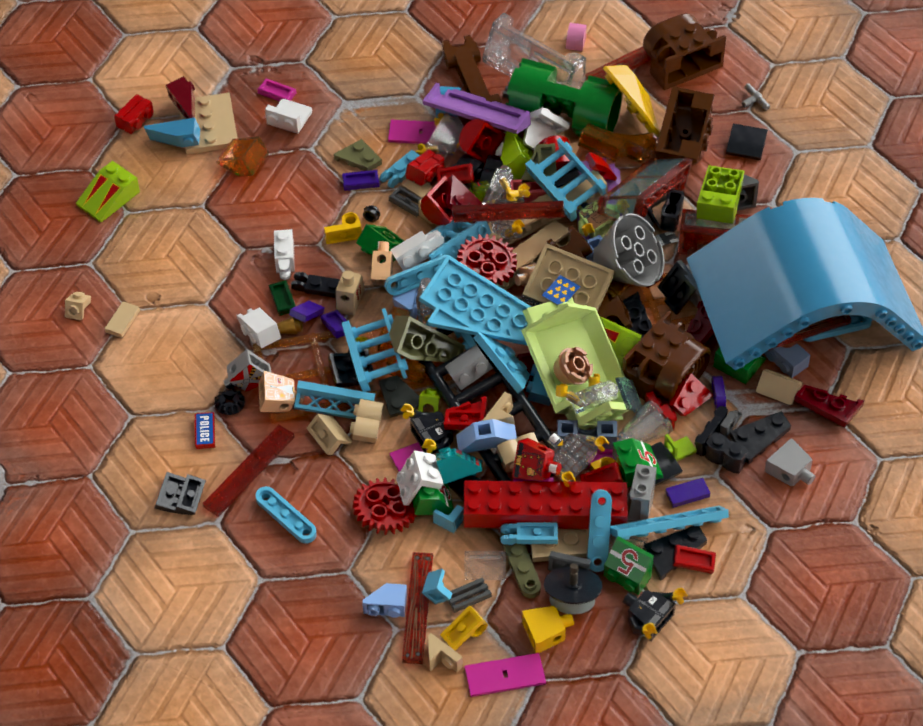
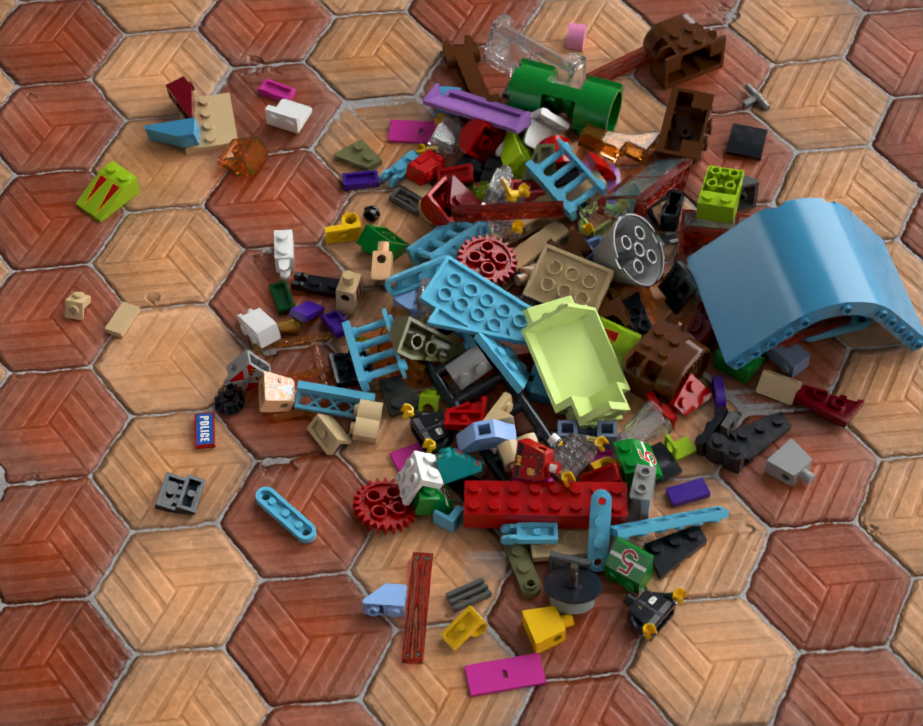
red brick [114,94,154,134] -> none
clear red tile [203,425,294,517] -> none
white hinge [391,230,445,271] -> none
medium azure panel [422,569,452,604] -> none
tan slope [428,633,463,673] -> none
blue sticker [542,275,581,305] -> none
nougat cone [554,347,593,385] -> none
clear torso [556,374,618,414] -> none
yellow wedge [603,65,660,137] -> none
clear light blue piece [615,376,644,413] -> none
red tile [673,544,716,574] -> none

